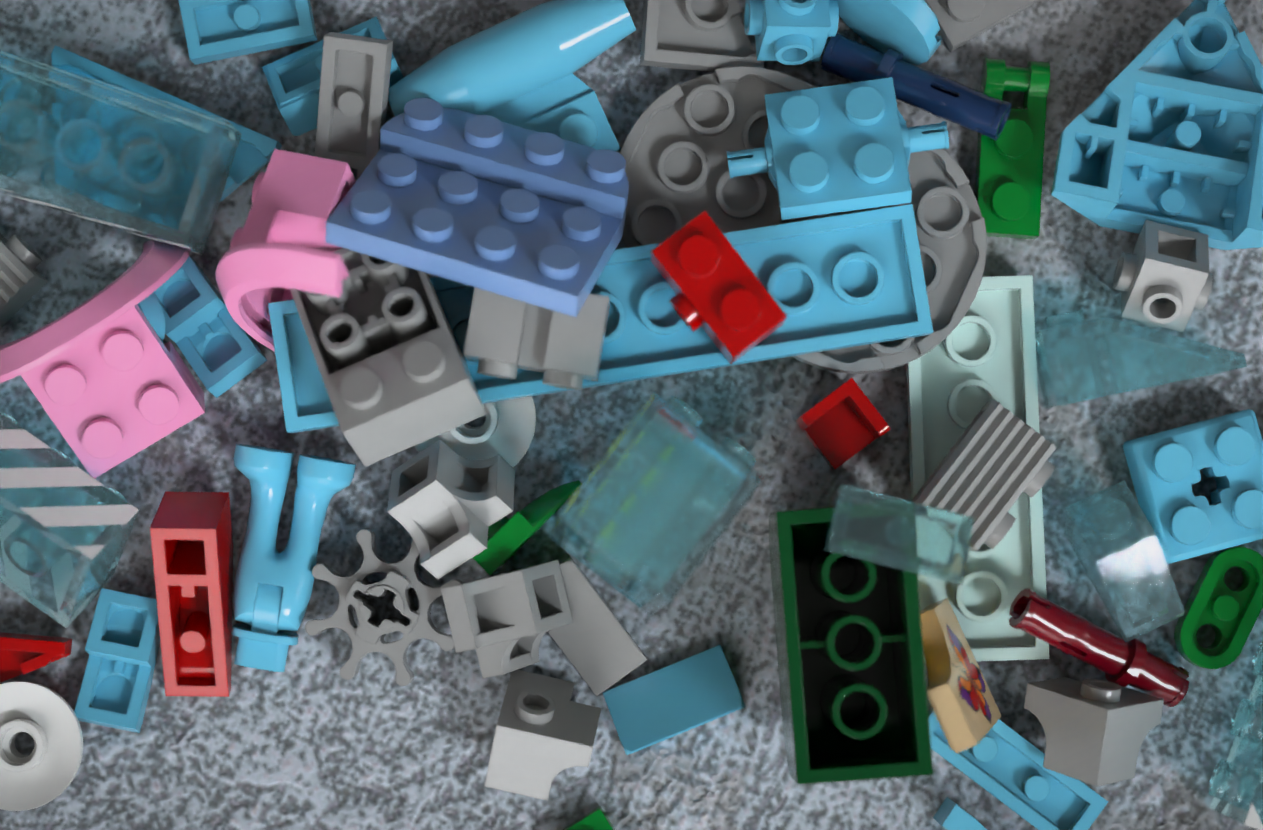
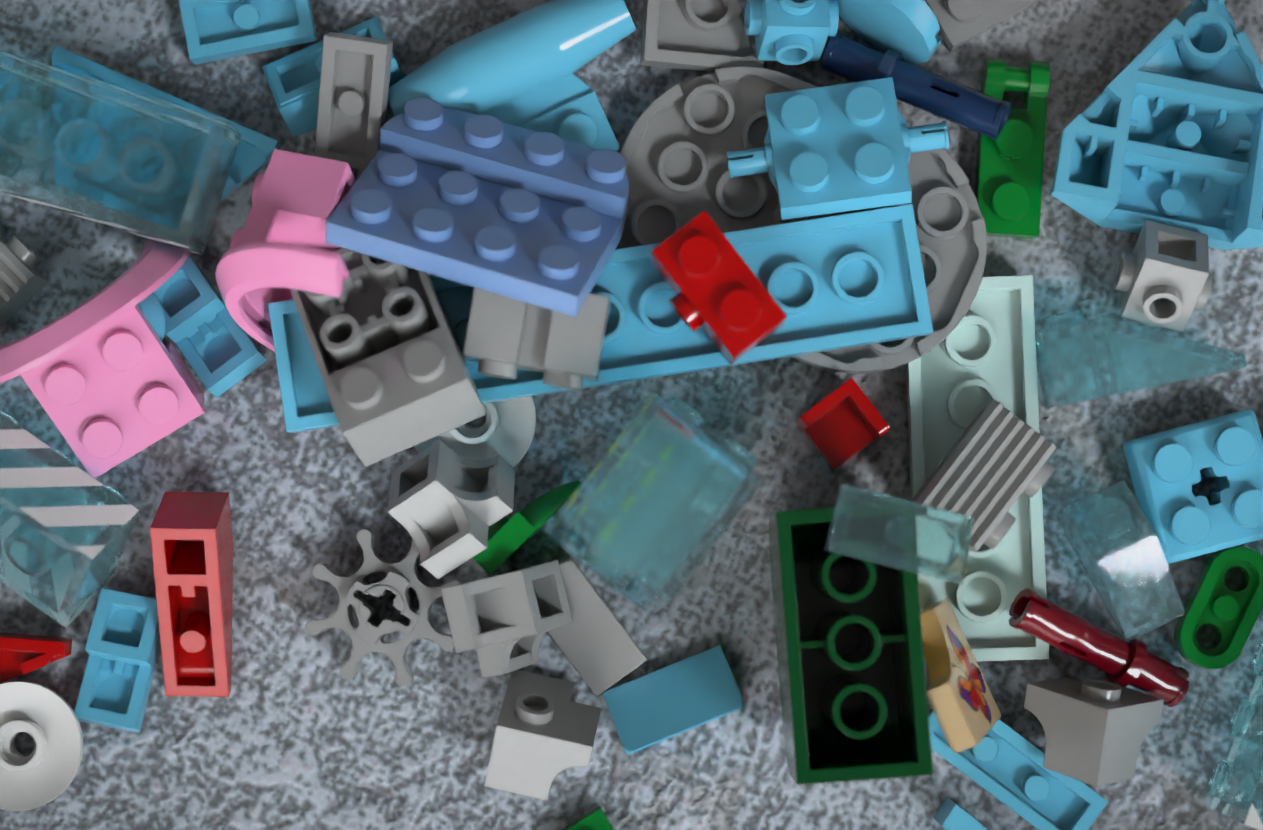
medium azure piece [231,444,356,672] -> none

